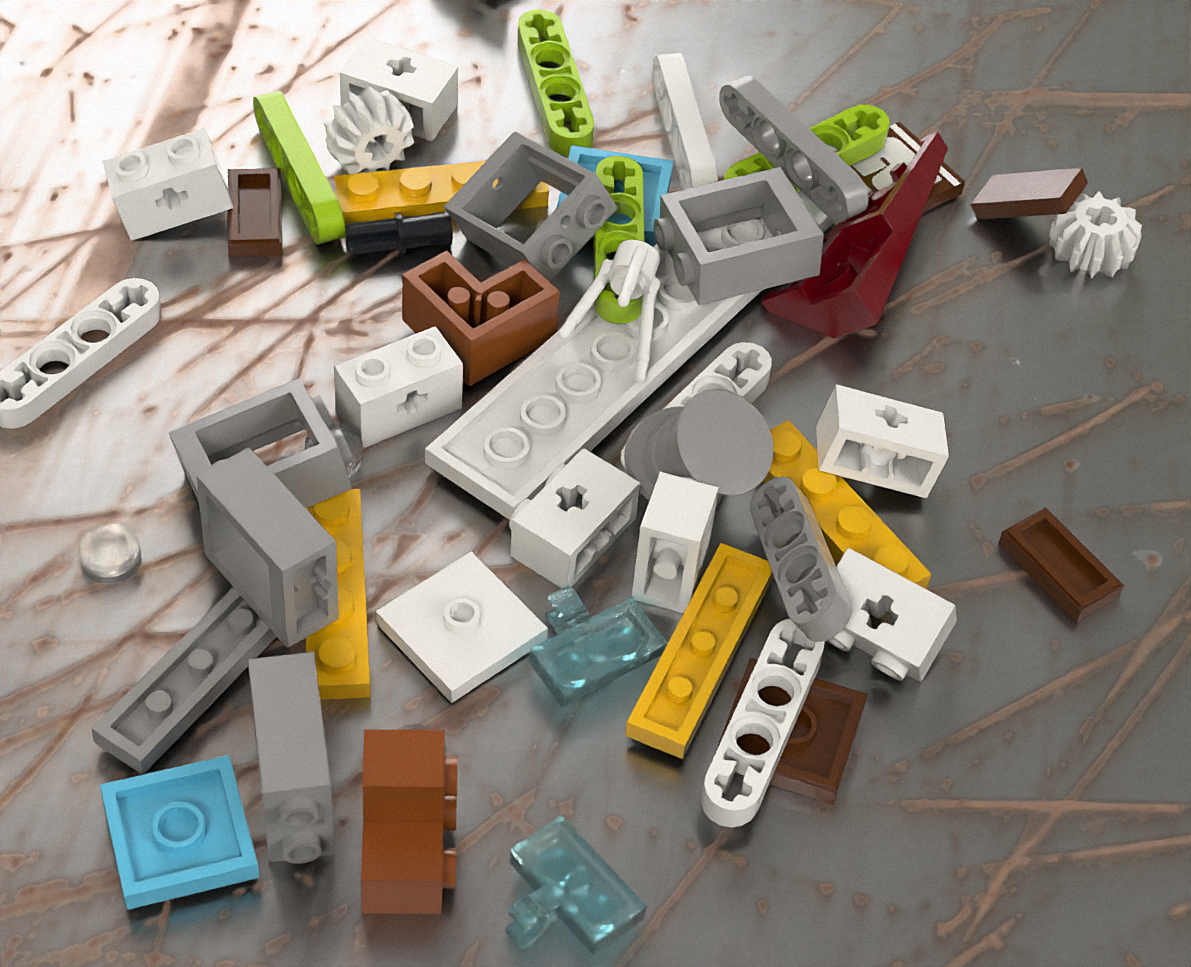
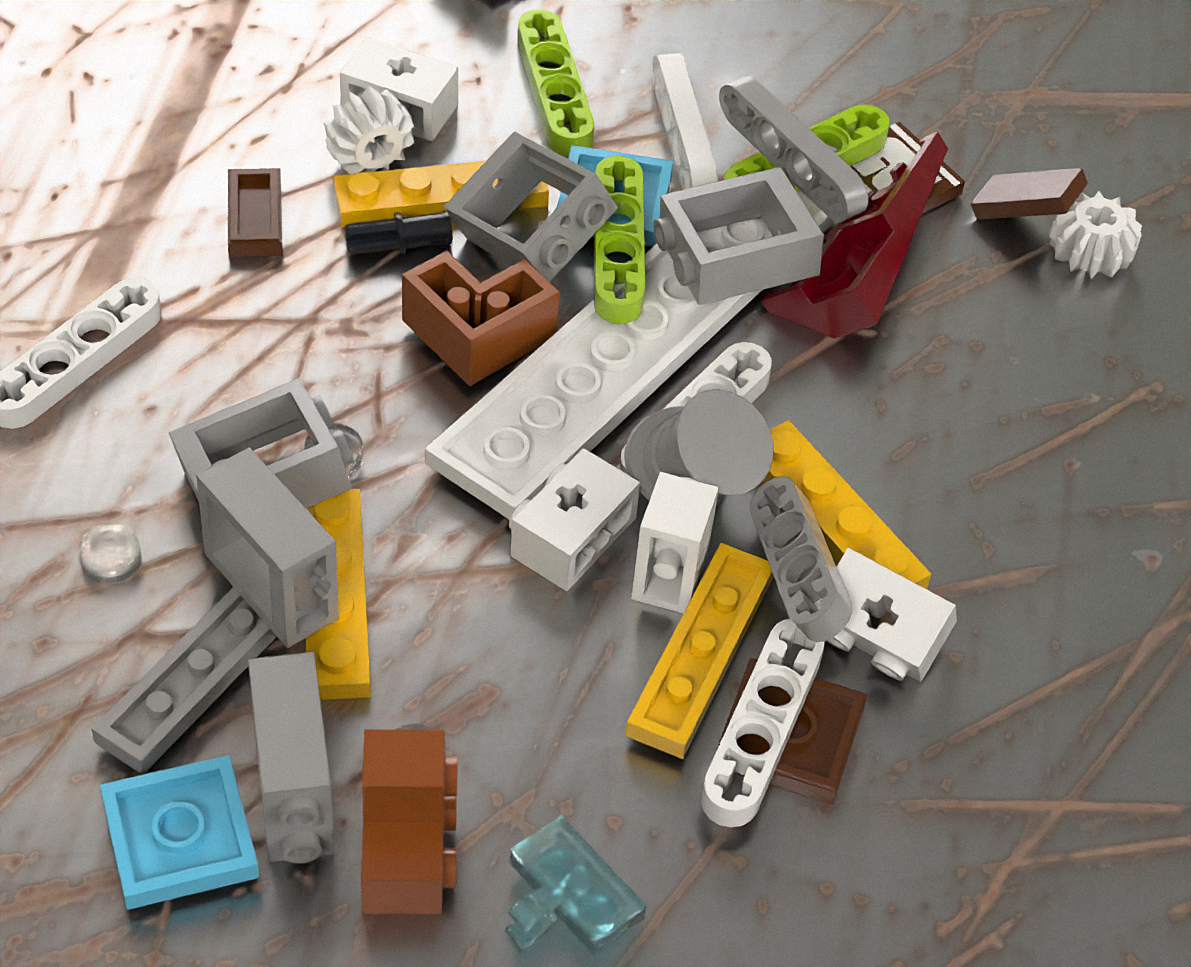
white brick [103,128,233,241] -> none
lime beam [253,90,345,245] -> none
white brick [334,326,463,449] -> none
white plate [376,551,548,703] -> none
clear light blue plate [528,585,667,707] -> none
white plant [558,240,661,383] -> none
white brick [816,384,949,498] -> none
reddish brown tile [998,507,1124,623] -> none

